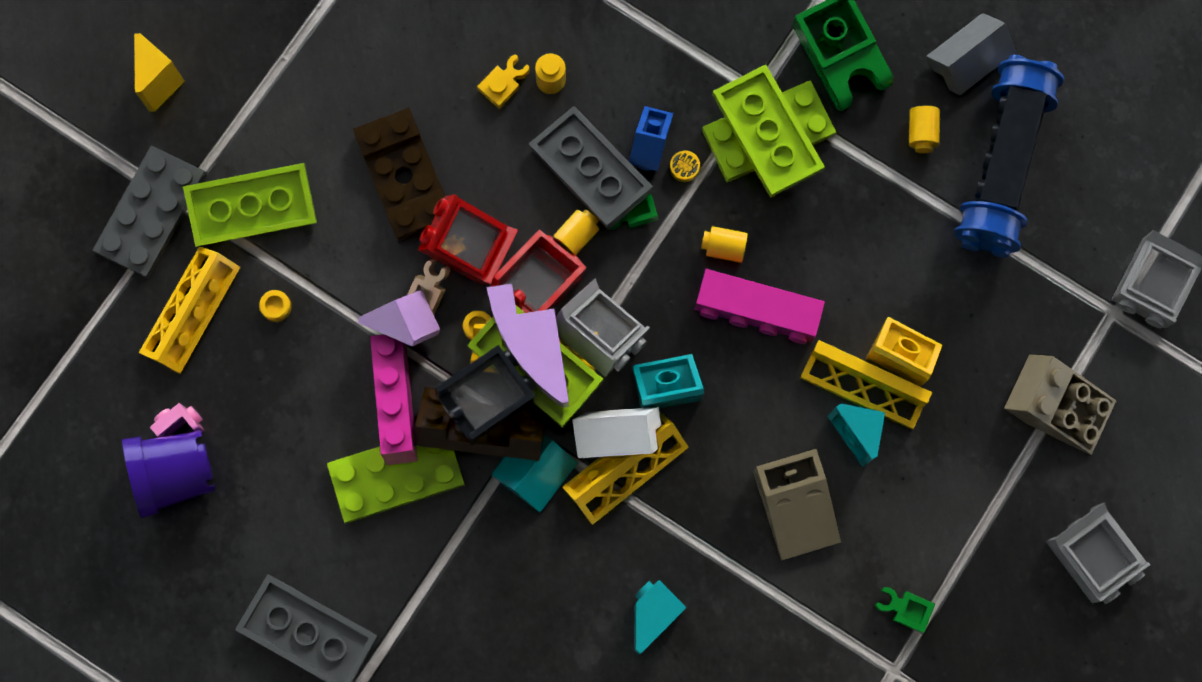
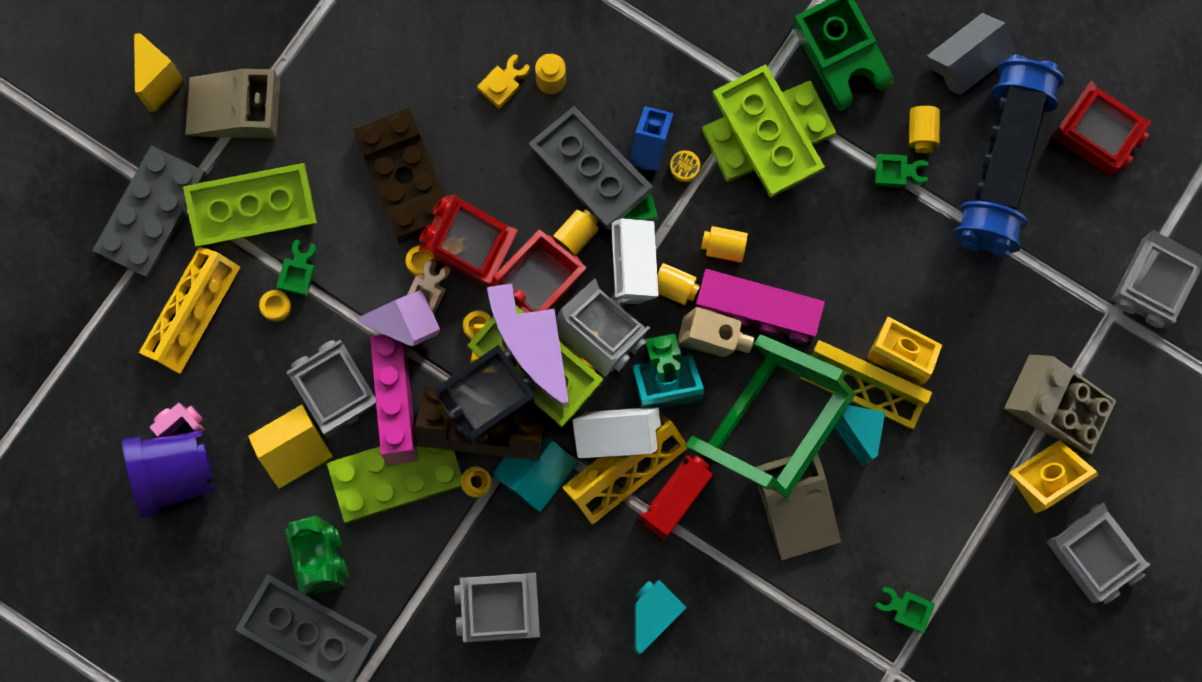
none -> dark tan slope [185,69,280,139]
none -> yellow slope [248,404,334,489]
none -> green plate [276,239,317,297]
none -> green brick [285,516,349,595]
none -> window [287,340,377,439]
none -> yellow tile [406,245,437,277]
none -> window [454,572,540,643]
none -> yellow plate [461,466,492,498]
none -> white piece [611,218,658,304]
none -> red window [637,455,713,541]
none -> green plate [645,334,682,382]
none -> yellow brick [657,263,700,305]
none -> tan torso [677,307,754,357]
none -> green piece [685,334,856,499]
none -> green plate [874,154,928,188]
none -> yellow slope [1009,440,1098,514]
none -> red window [1051,80,1151,177]

